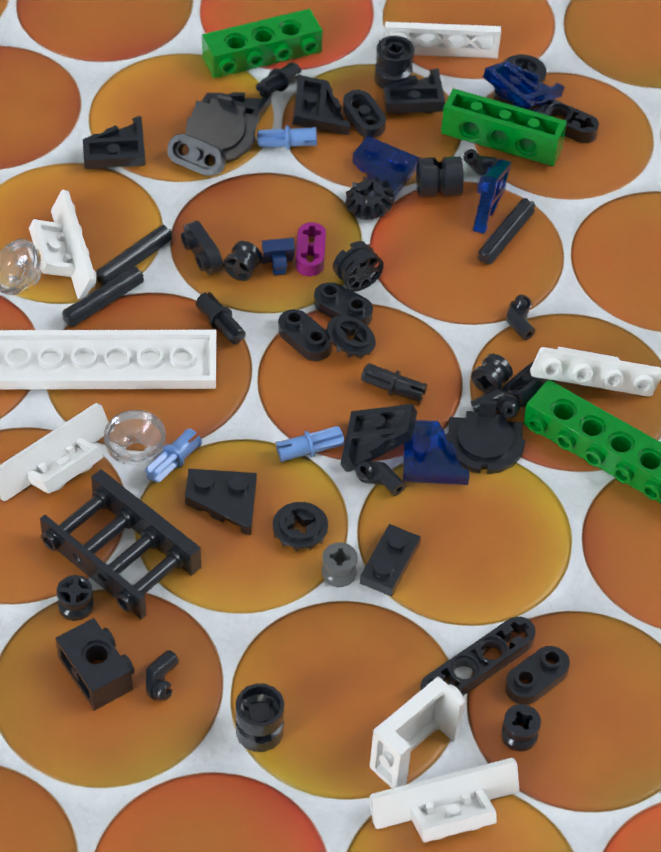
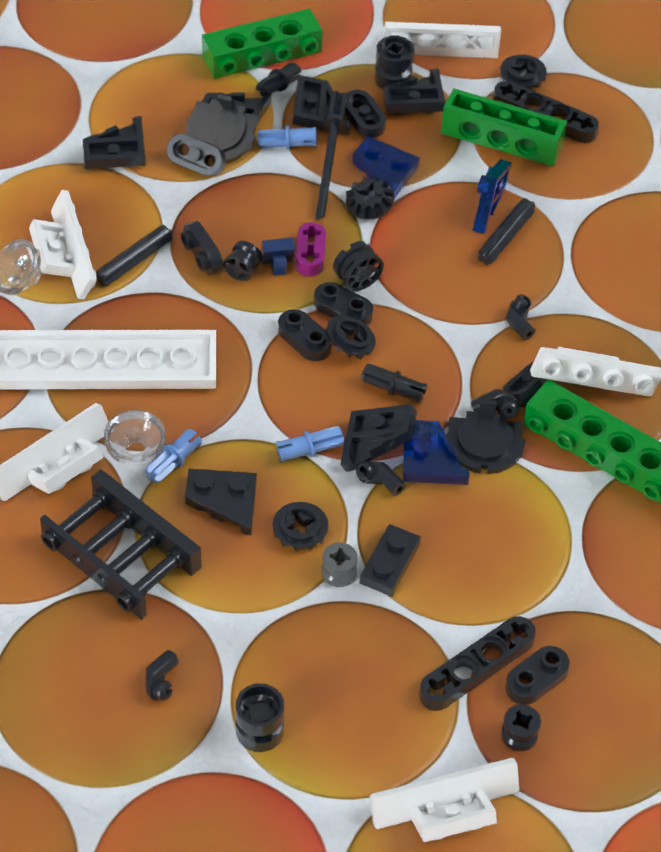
black brick [55,618,135,711] -> none
black wheel [56,575,94,621] -> none
black axle [62,266,144,327] -> none
black axle [196,292,246,344] -> none
white panel [370,676,465,788] -> none
black wheel [416,156,464,197] -> none
black arm [463,149,505,179] -> none
black wheel [471,353,513,394] -> none
clear blue wing [483,61,565,109] -> none
none -> black piece [315,90,348,220]

